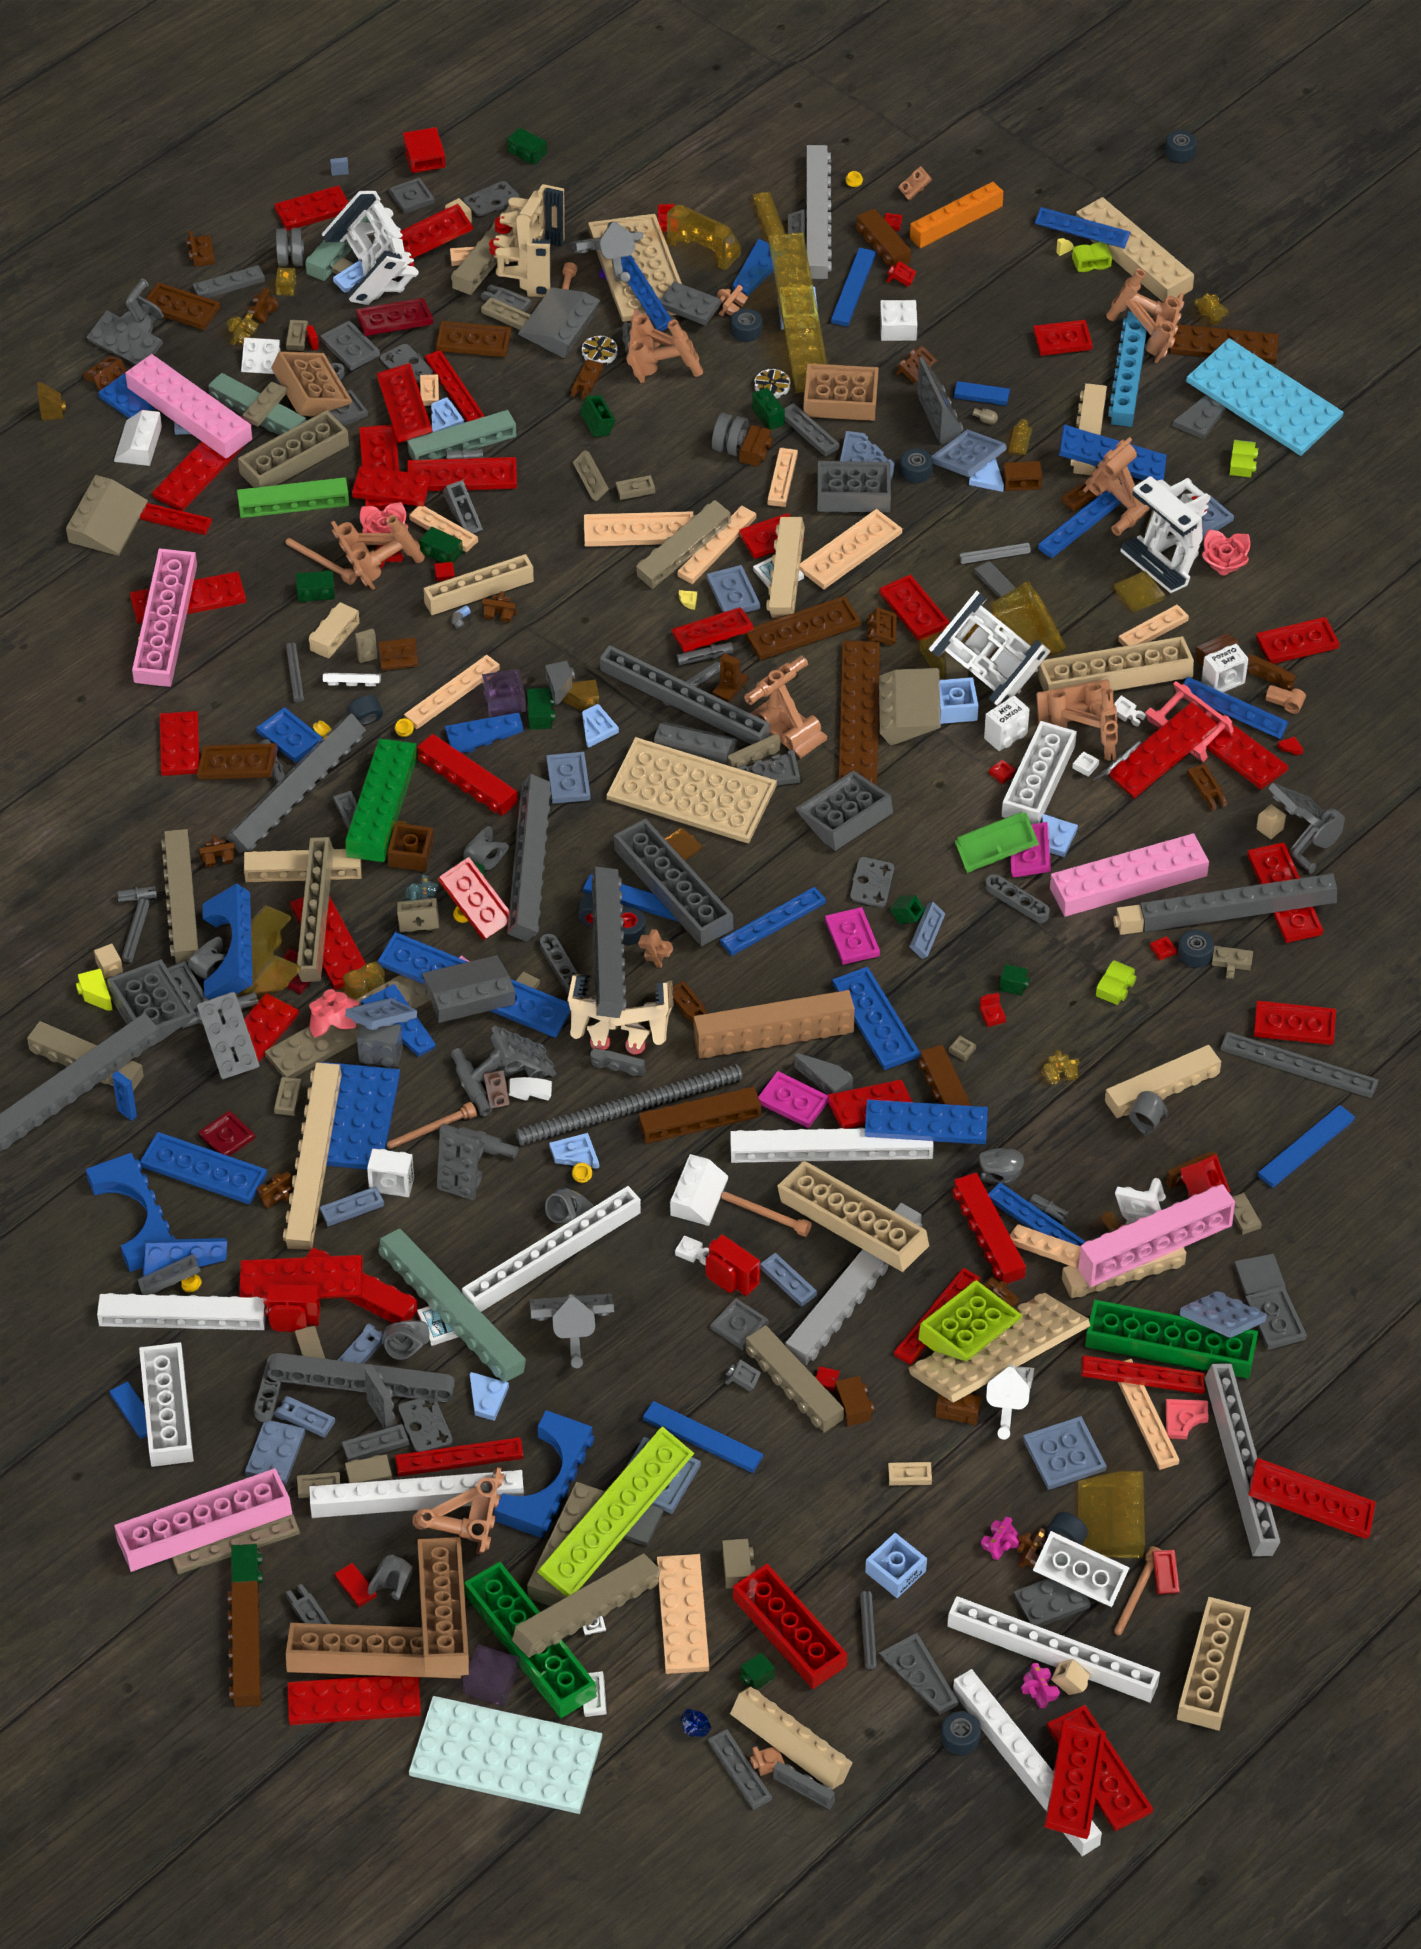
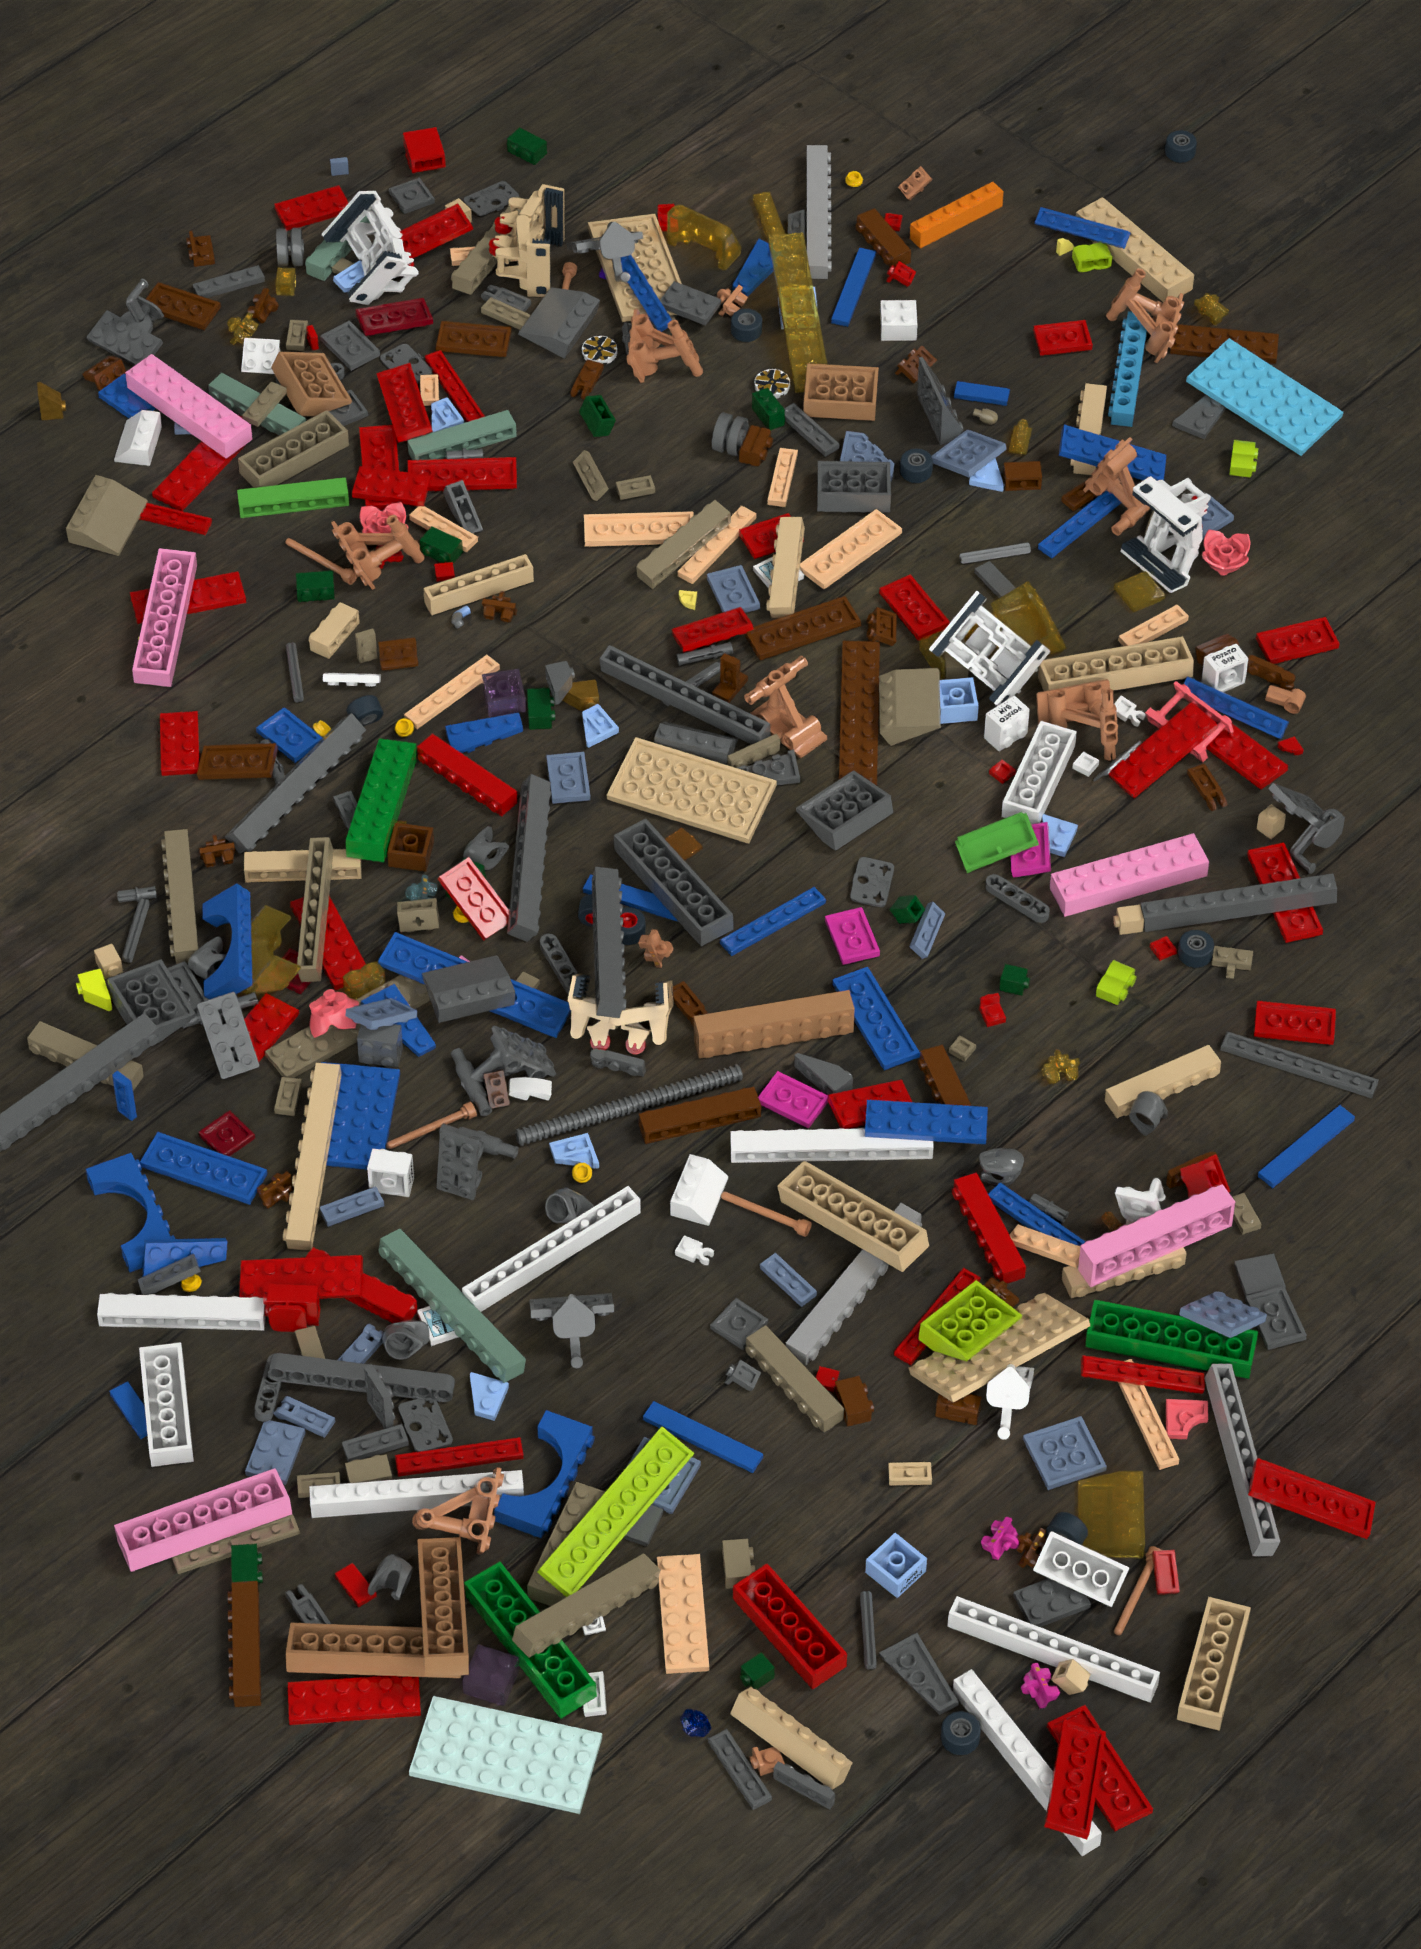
red brick [705,1234,760,1297] -> none

